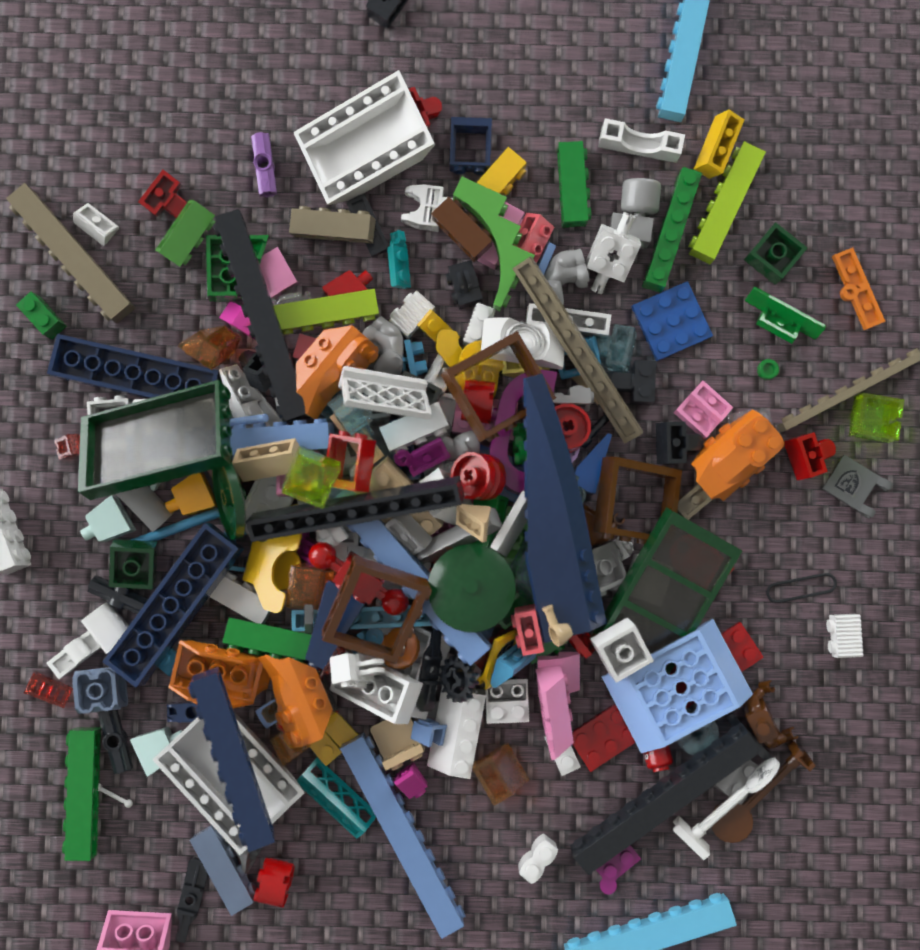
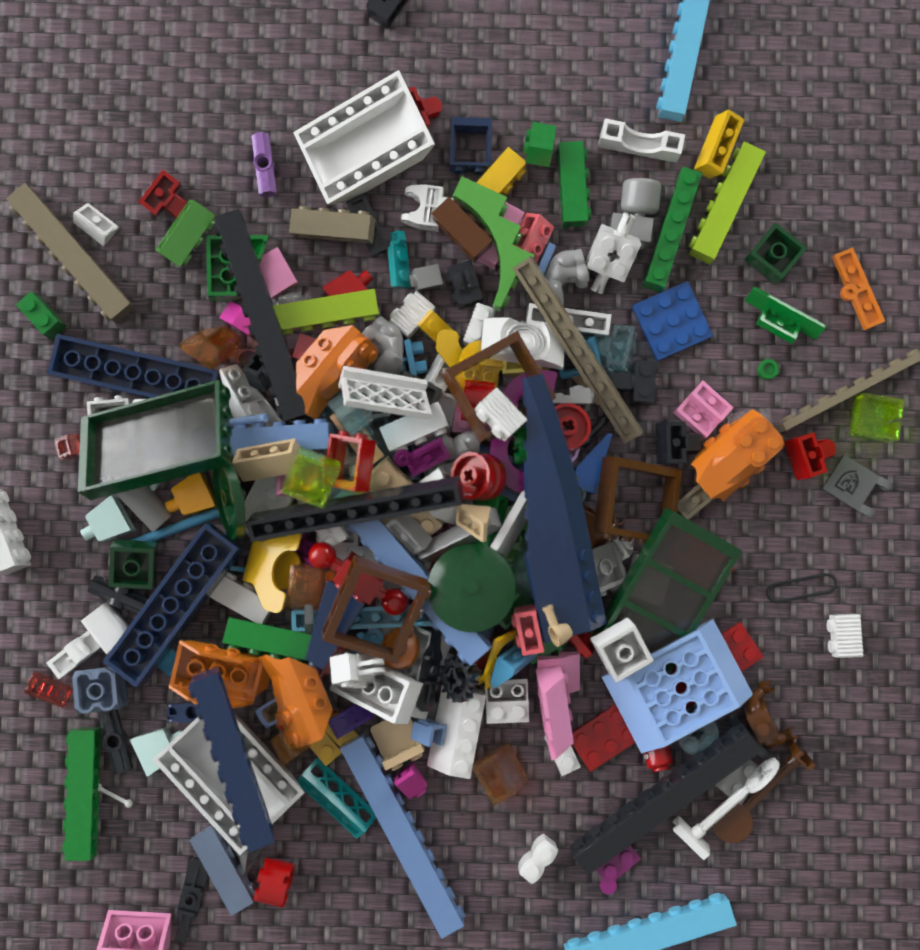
none -> dark purple plate [328,704,374,740]
none -> light grey brick [409,264,443,291]
none -> white brick [475,387,527,441]
none -> green brick [523,122,557,167]

